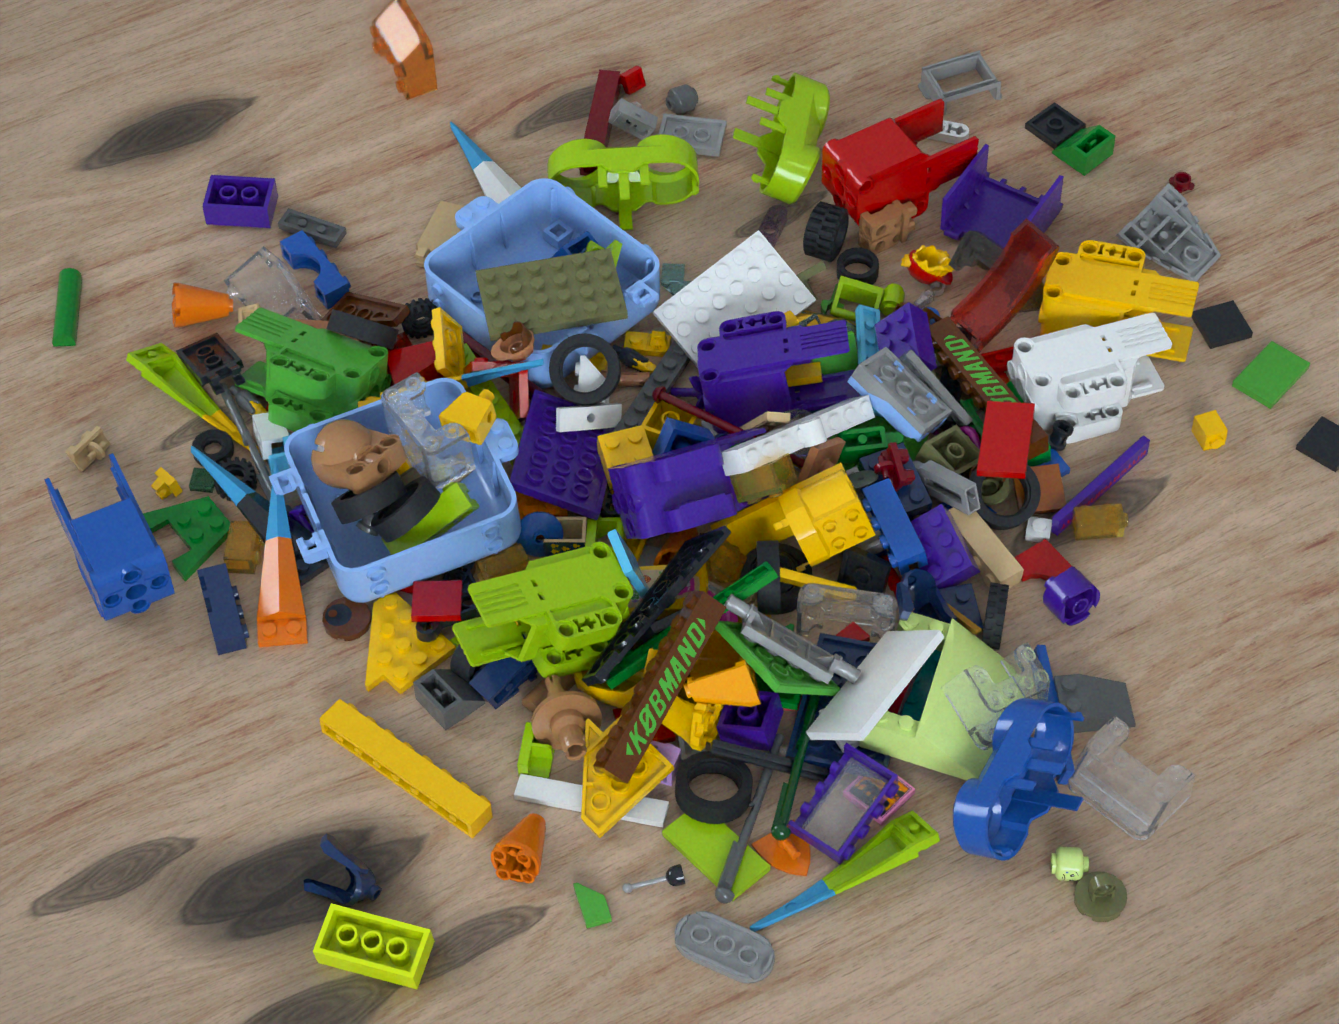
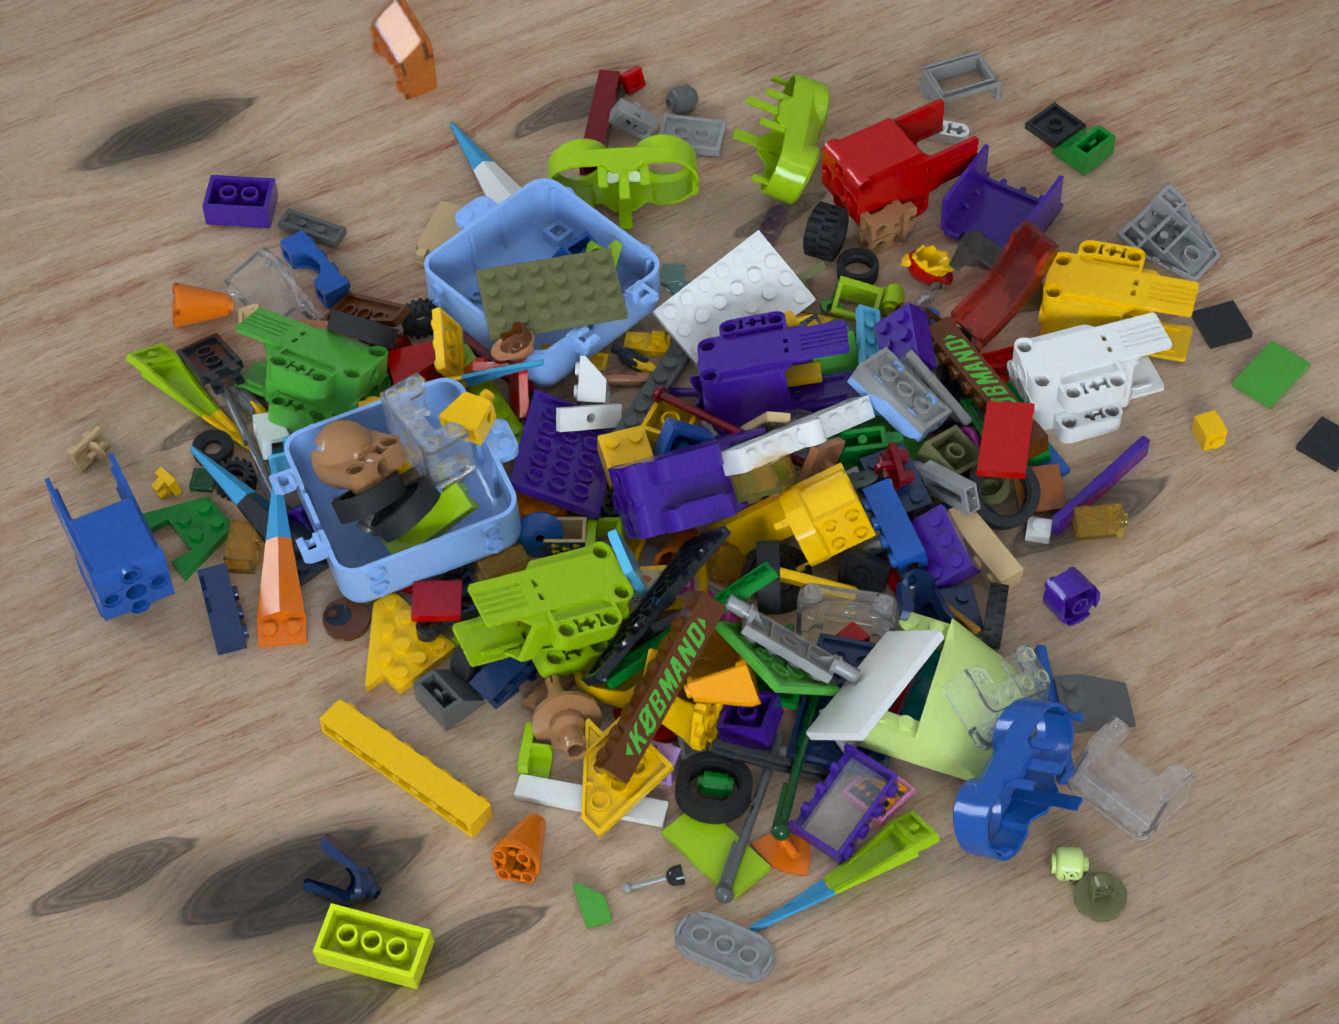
green brick [52,268,82,347] -> none
black tyre [549,333,621,405] -> none
red tile [1014,539,1073,582] -> none
black bush [1048,420,1074,451] -> none
dark red plate [1169,172,1195,193] -> none
none -> green brick [696,770,734,799]

